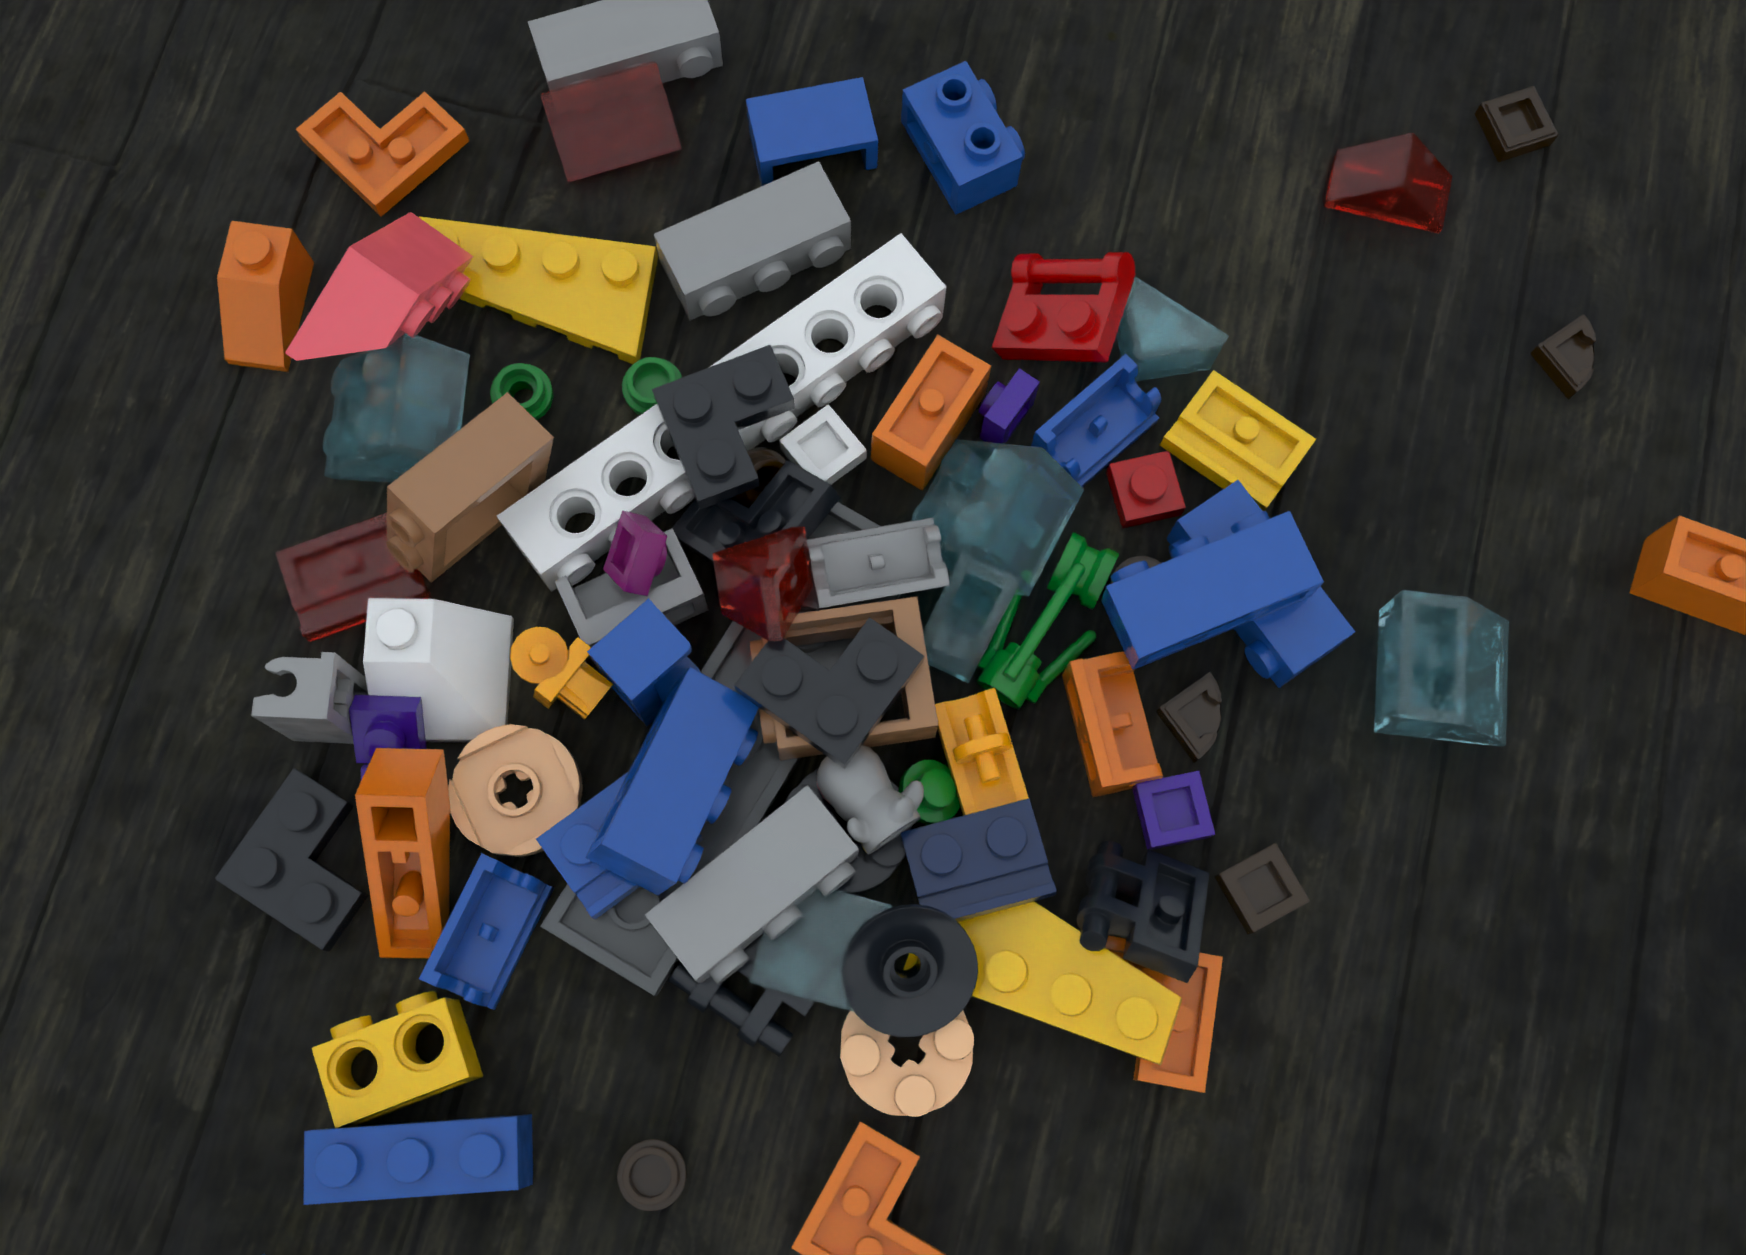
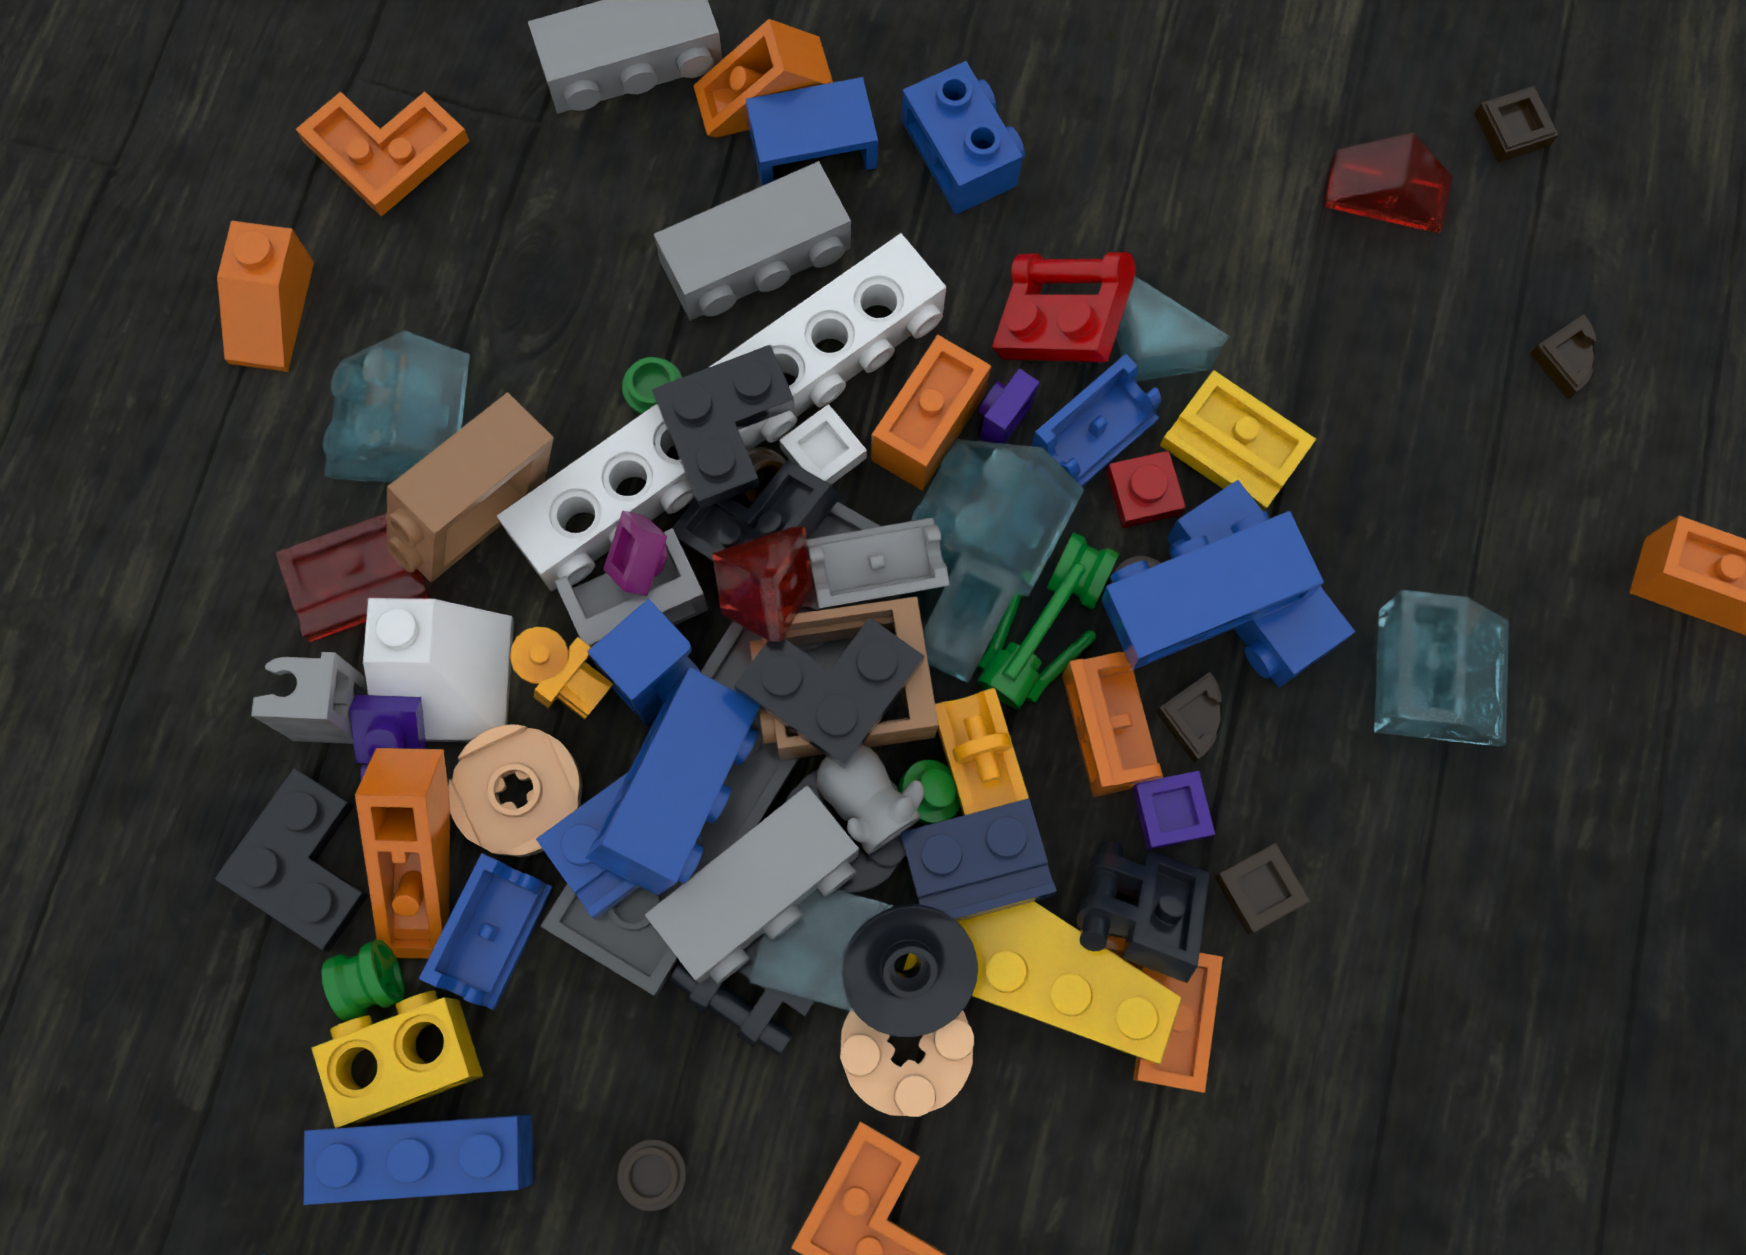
coral slope [285,212,473,361] -> none
yellow wing [419,216,658,364] -> none
green plate [490,363,553,420] -> none
clear red plate [540,61,682,182] -> none
none -> green wheel [322,939,405,1022]
none -> orange slope [693,19,833,138]

